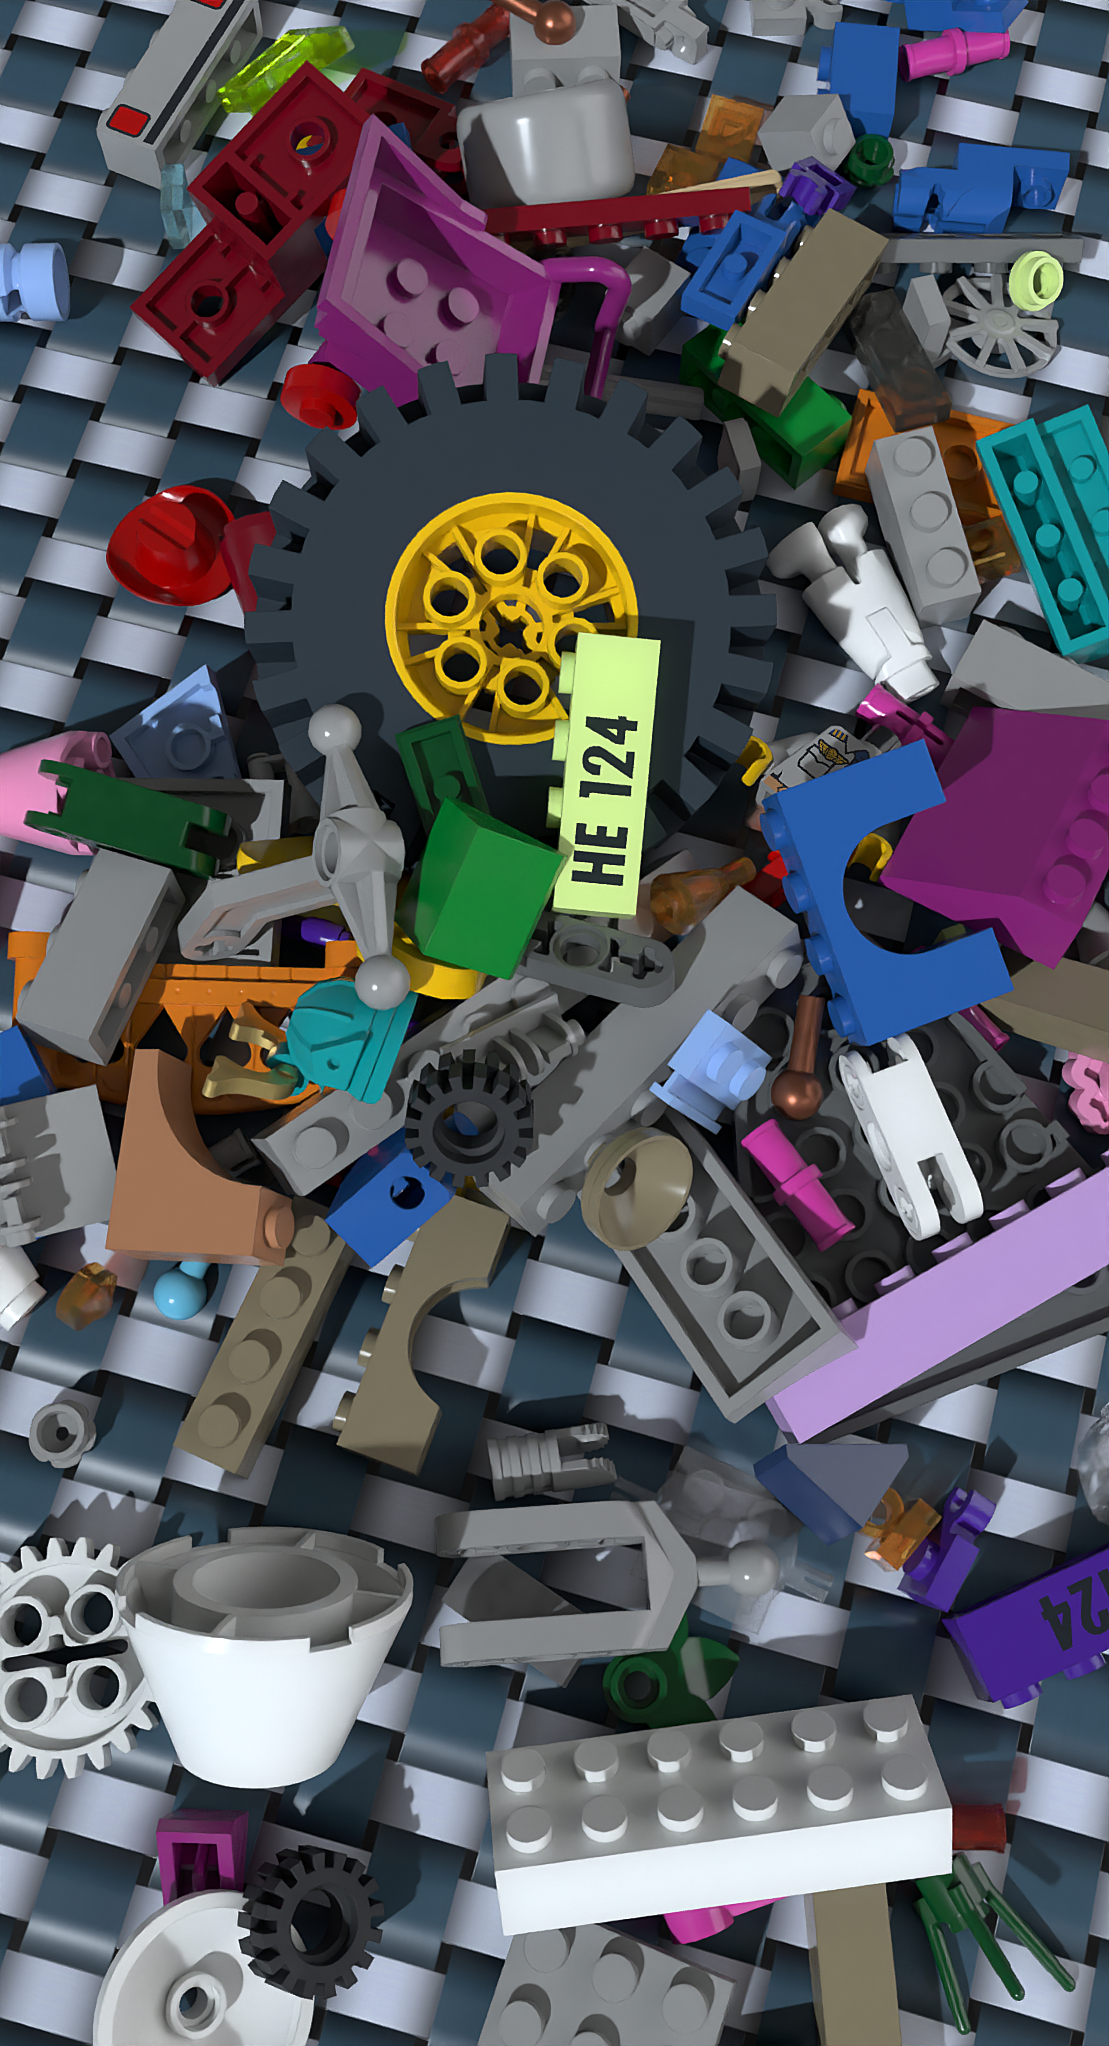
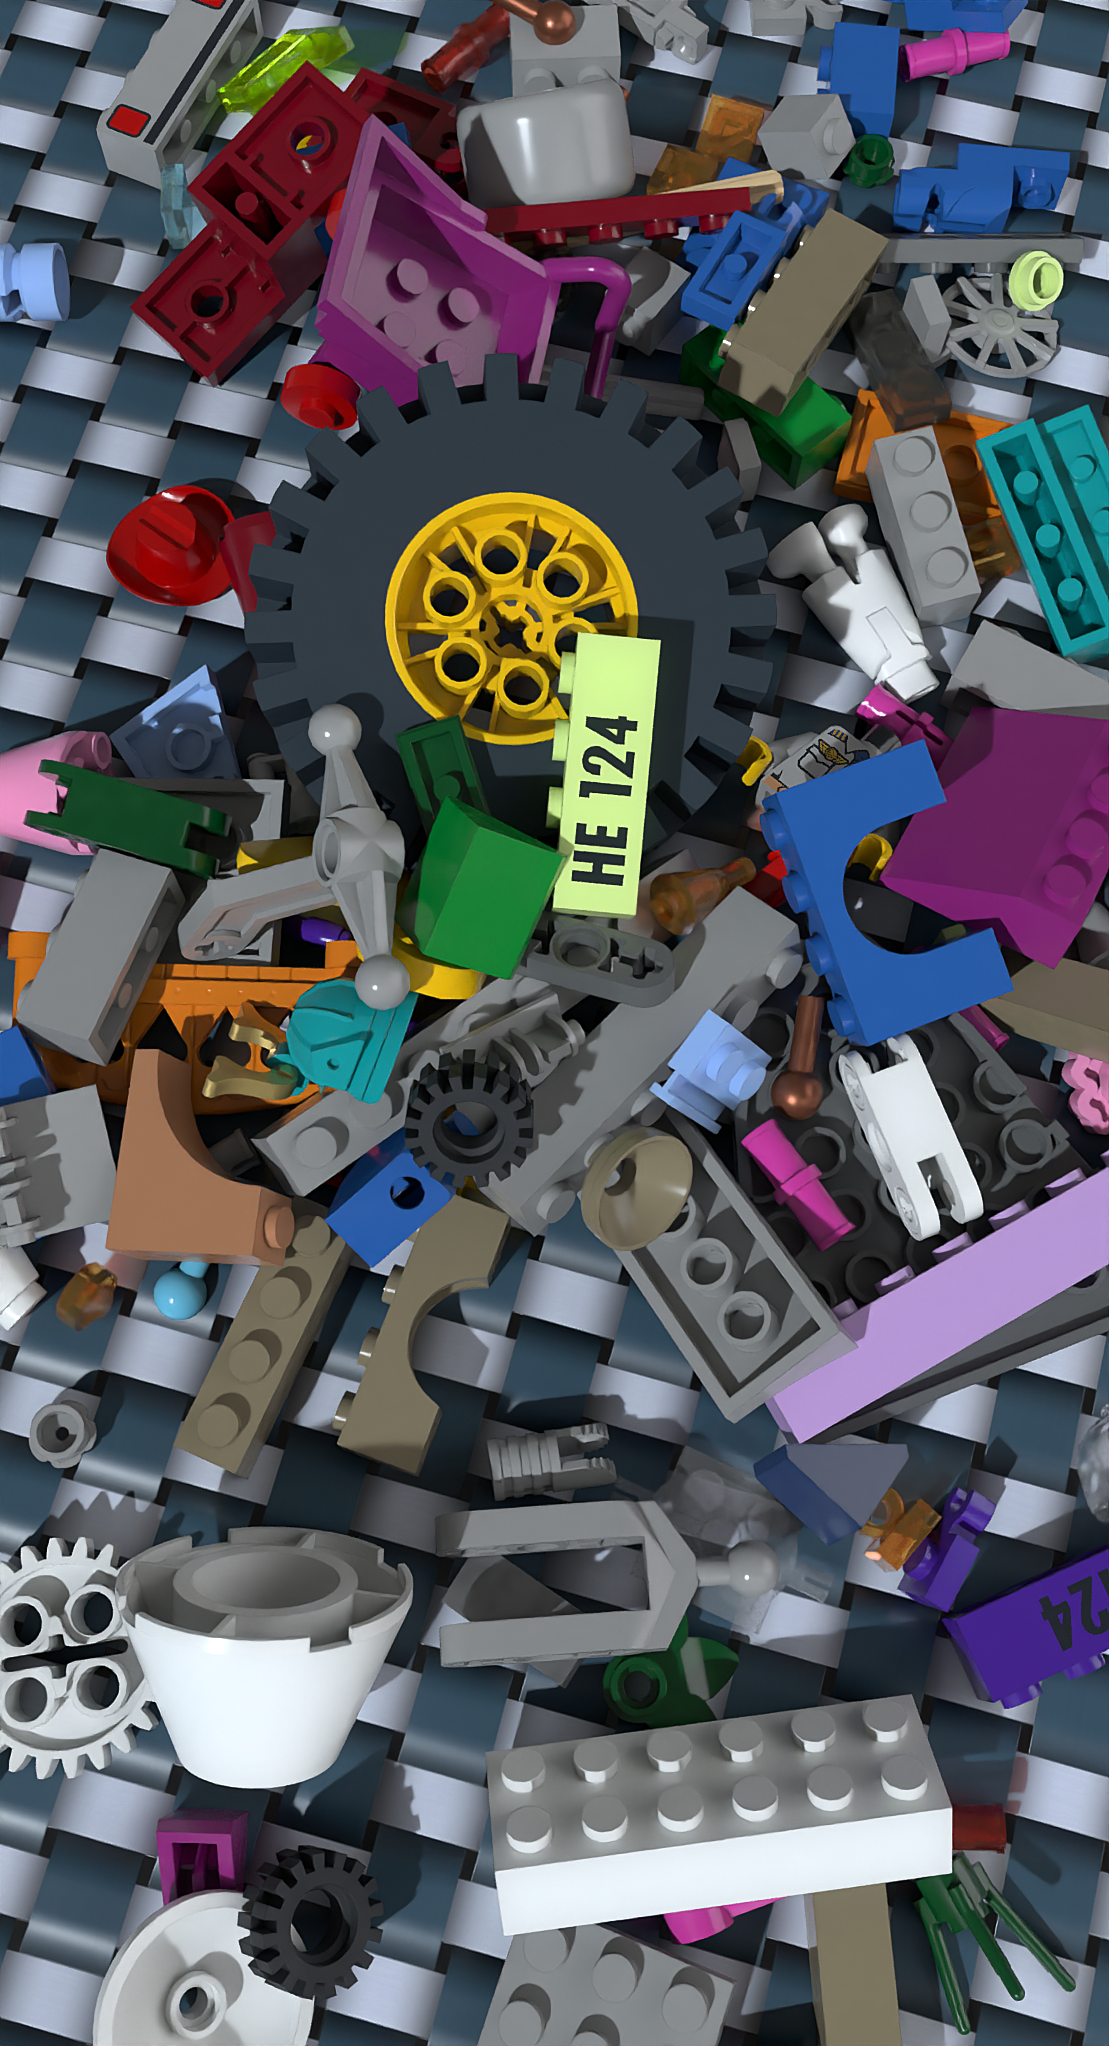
dark purple plate [778,156,857,216] -> none

